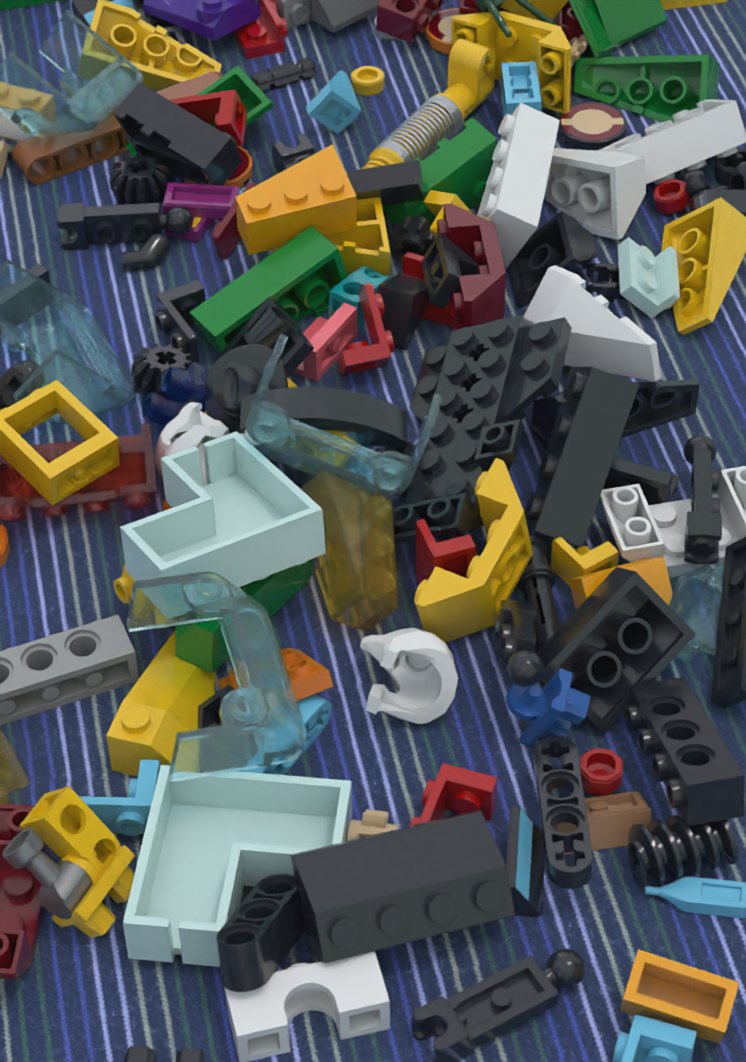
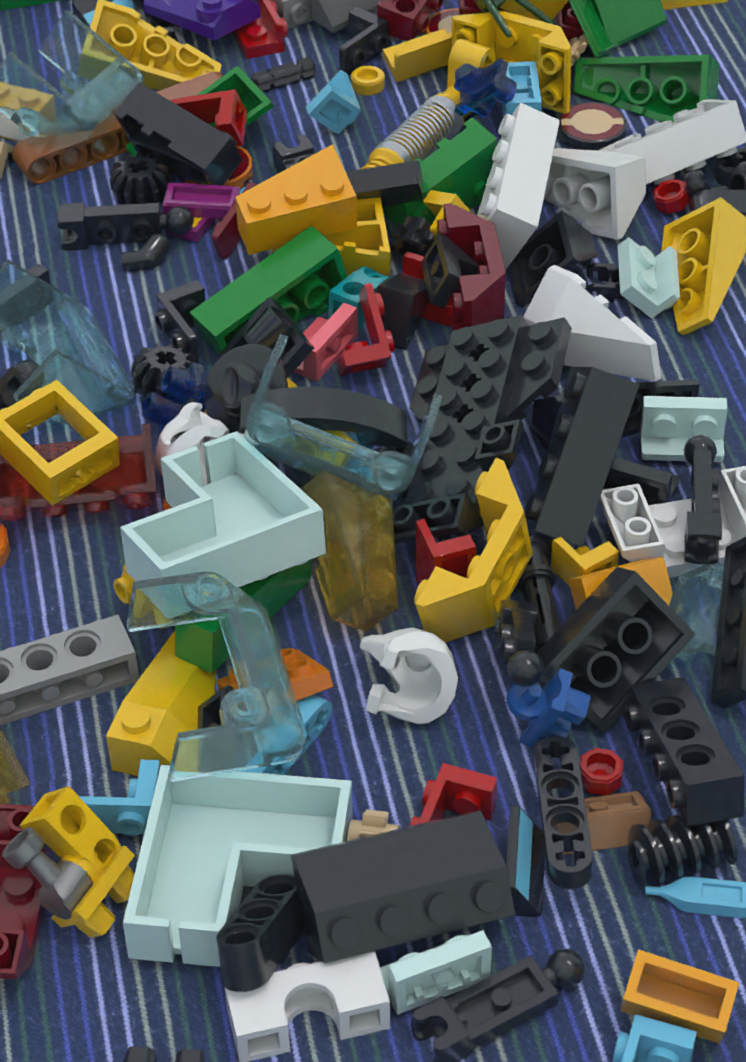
none -> black bracket [339,7,389,76]
none -> light aqua bracket [380,930,492,1015]
none -> yellow panel [383,29,452,83]
none -> clear blue hips [454,58,517,118]
none -> light aqua bracket [640,396,727,462]

